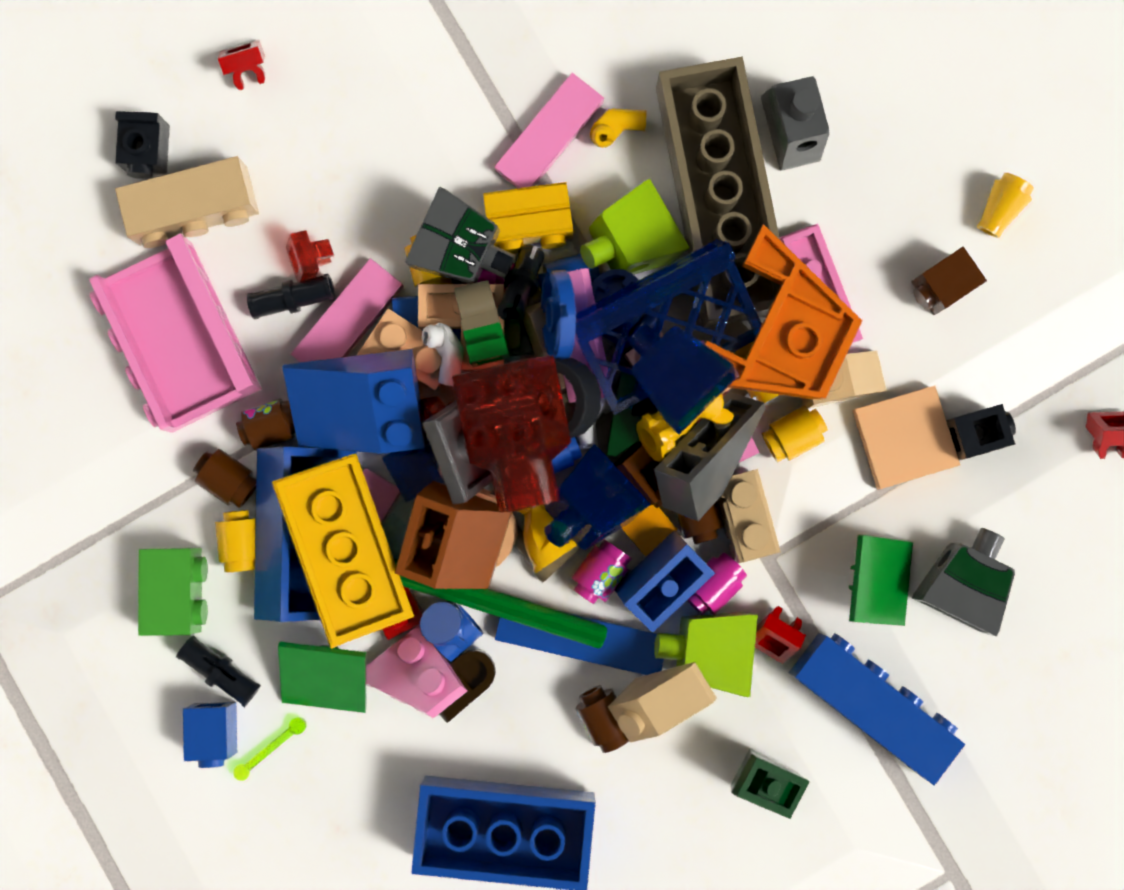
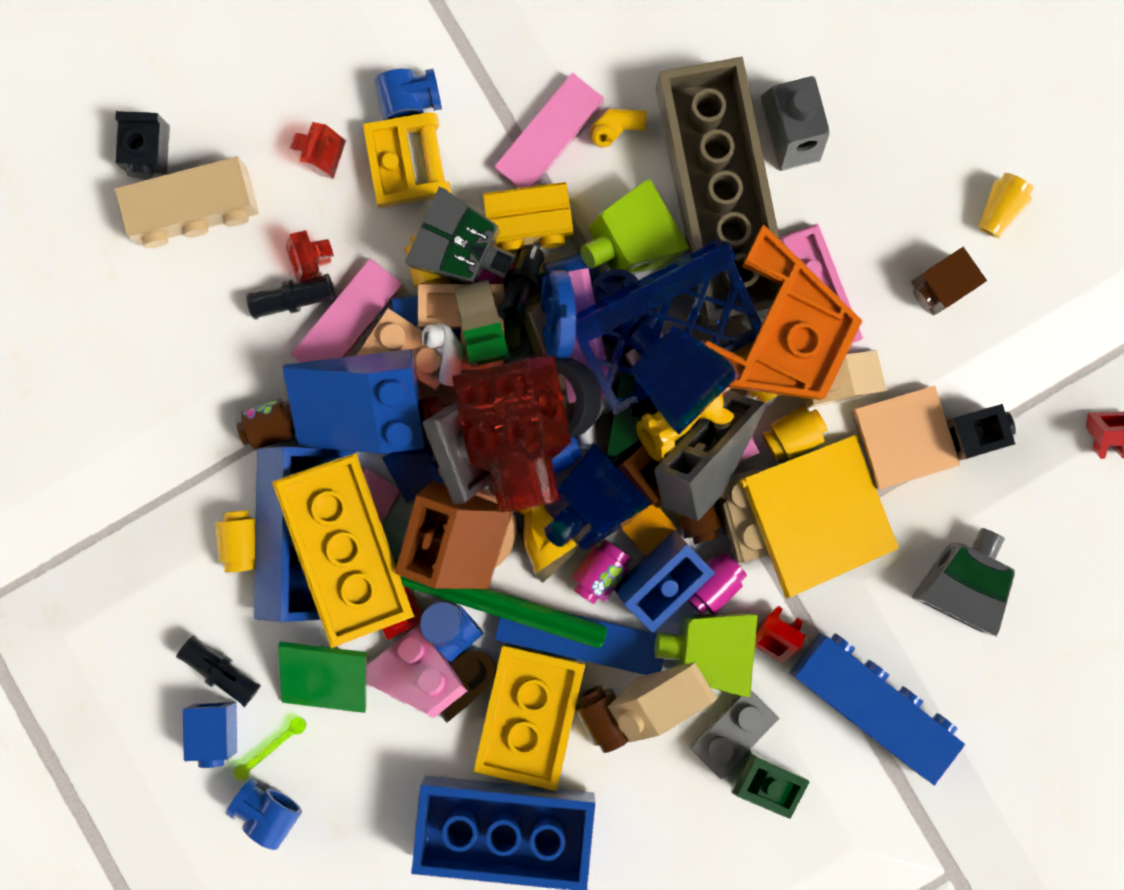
bright pink panel [89,234,262,433] -> none
bright green brick [138,548,208,636] -> none
reddish brown brick [193,449,256,509] -> none
red tile [217,39,266,91] -> none
green piece [849,535,913,626] -> none
none -> blue piece [226,778,302,850]
none -> clear red tile [290,122,346,179]
none -> yellow plate [363,112,451,209]
none -> blue piece [374,68,442,120]
none -> yellow plate [473,644,585,791]
none -> light grey plate [689,690,780,779]
none -> yellow piece [738,435,899,598]

